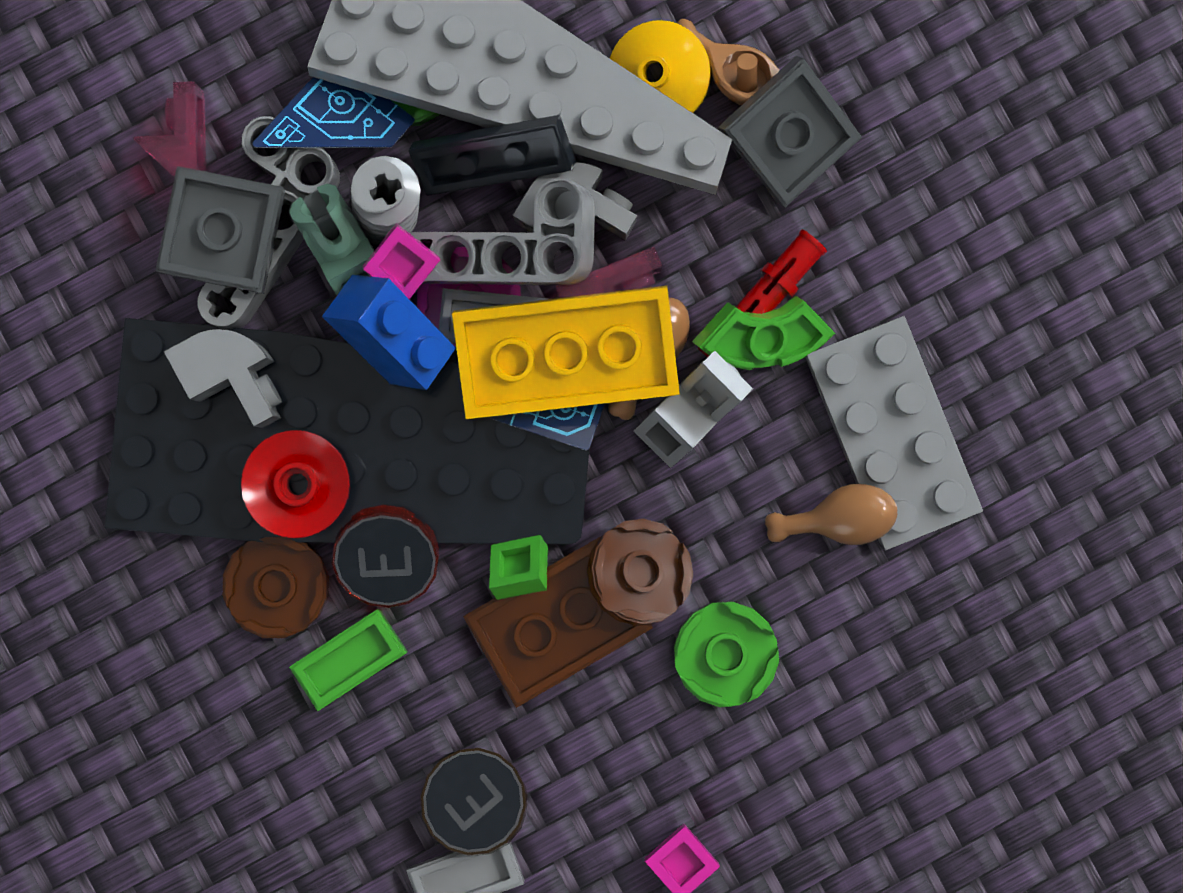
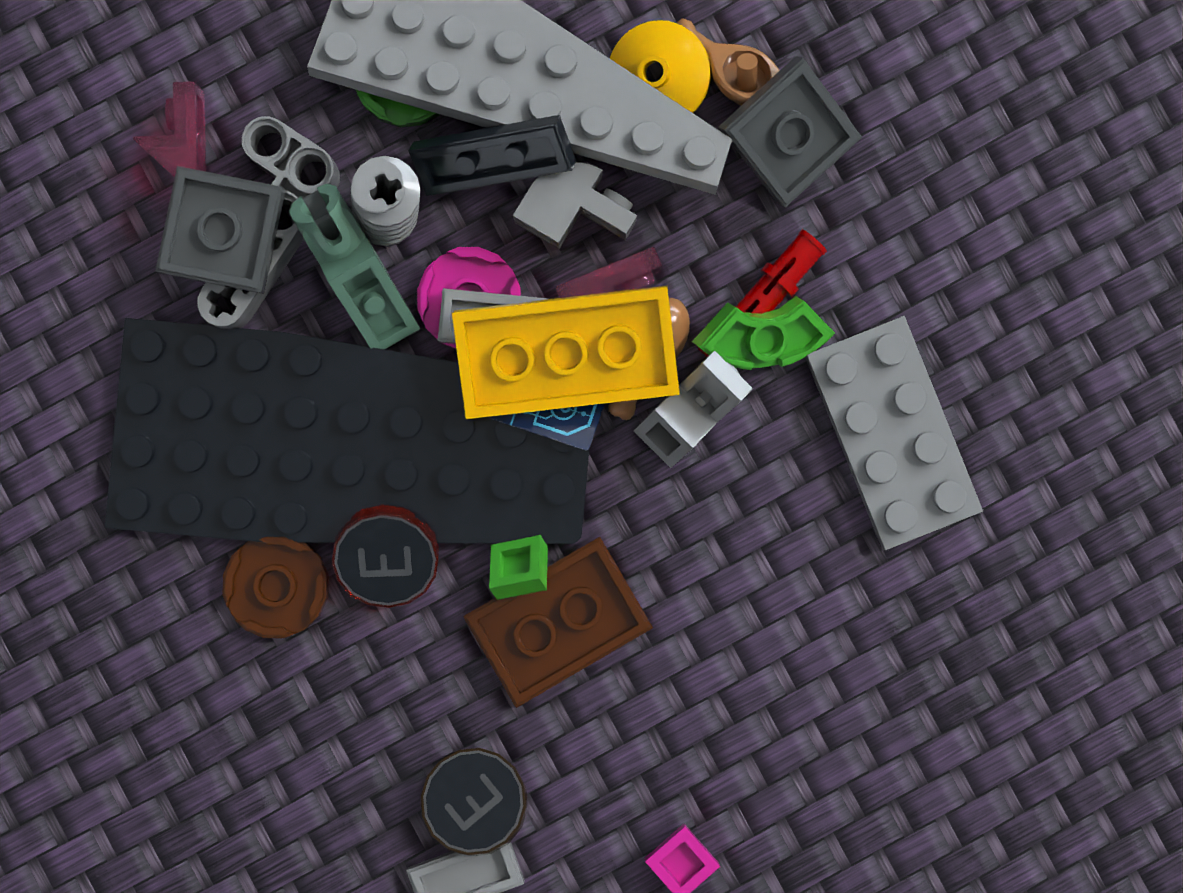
light grey brick [164,329,282,428] -> none
red dish [241,430,350,538] -> none
dark blue sticker [253,77,415,148] -> none
bright green tile [289,608,408,711] -> none
blue brick [322,275,456,390] -> none
dark pink plate [363,223,440,299] -> none
light grey beam [408,178,595,285] -> none
reddish brown tile [587,519,693,626] -> none
bright green tile [674,601,779,707] -> none
medium nougat piece [765,484,898,545] -> none

